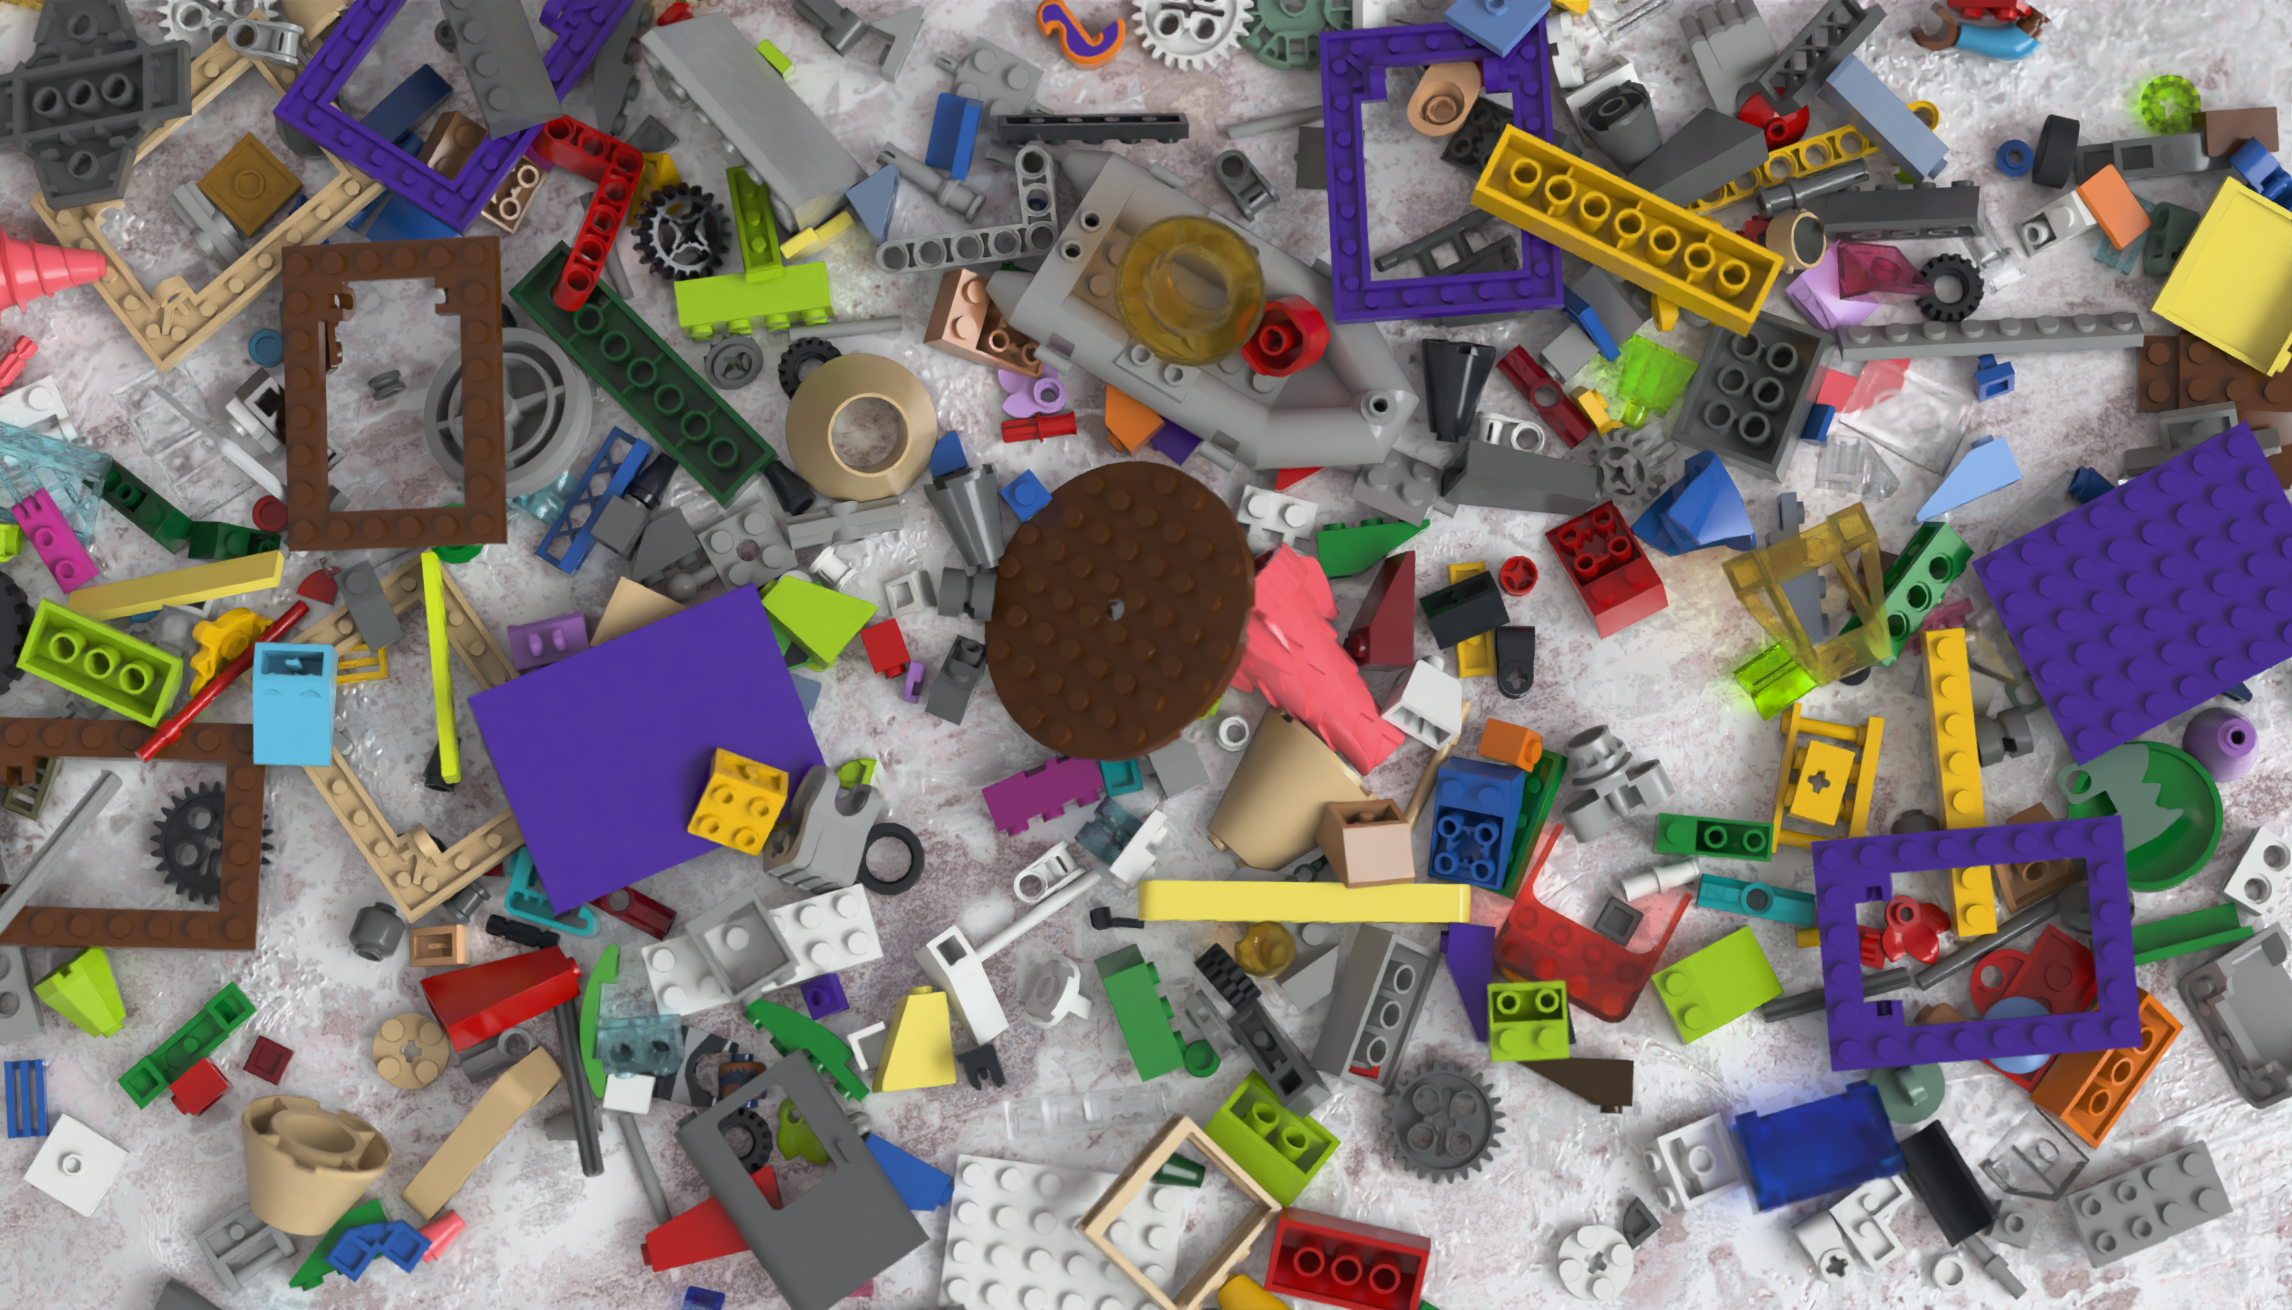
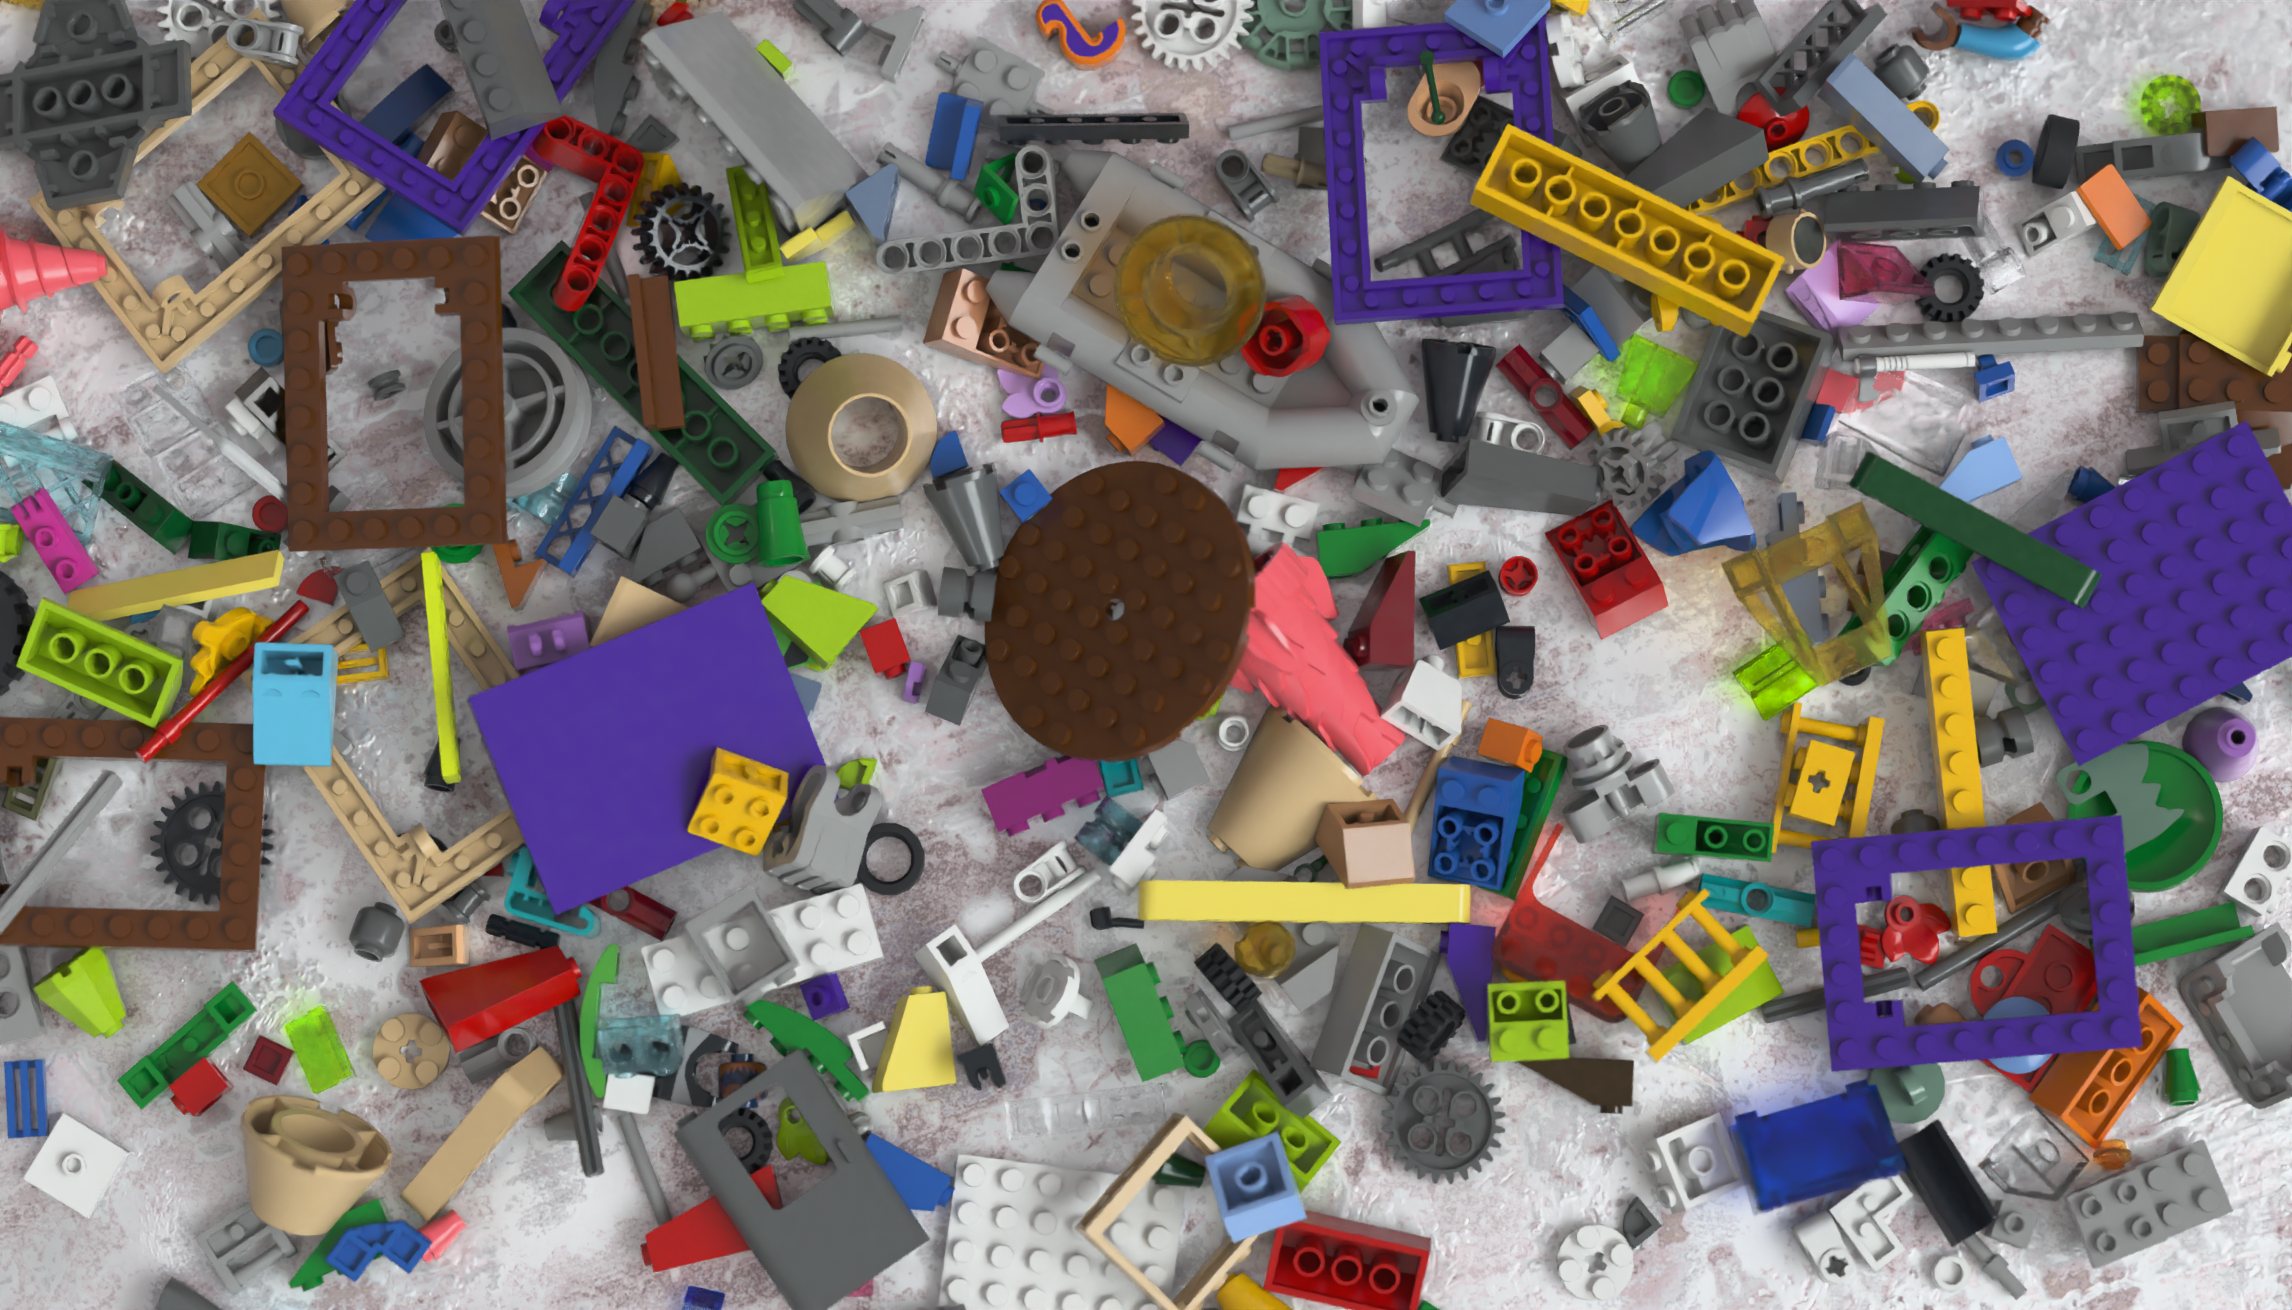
none -> clear neon green panel [285,1005,357,1094]
none -> dark orange slope [492,535,548,612]
none -> reddish brown fence [627,274,686,432]
none -> green gear [706,504,759,564]
none -> green plant [755,480,811,568]
none -> green bracket [973,153,1019,225]
none -> light blue slope [1205,1132,1307,1243]
none -> dark tan axle [1261,153,1327,190]
none -> black tyre [1397,990,1466,1063]
none -> dark green hinge [1419,50,1446,125]
none -> yellow fence [1591,888,1769,1063]
none -> green tile [1666,70,1705,110]
none -> dark green beam [1849,451,2102,609]
none -> white piece [1854,352,1975,403]
none -> dark grey head [1873,43,1930,101]
none -> clear orange plate [2093,1139,2132,1170]
none -> green cone [2163,1048,2202,1106]

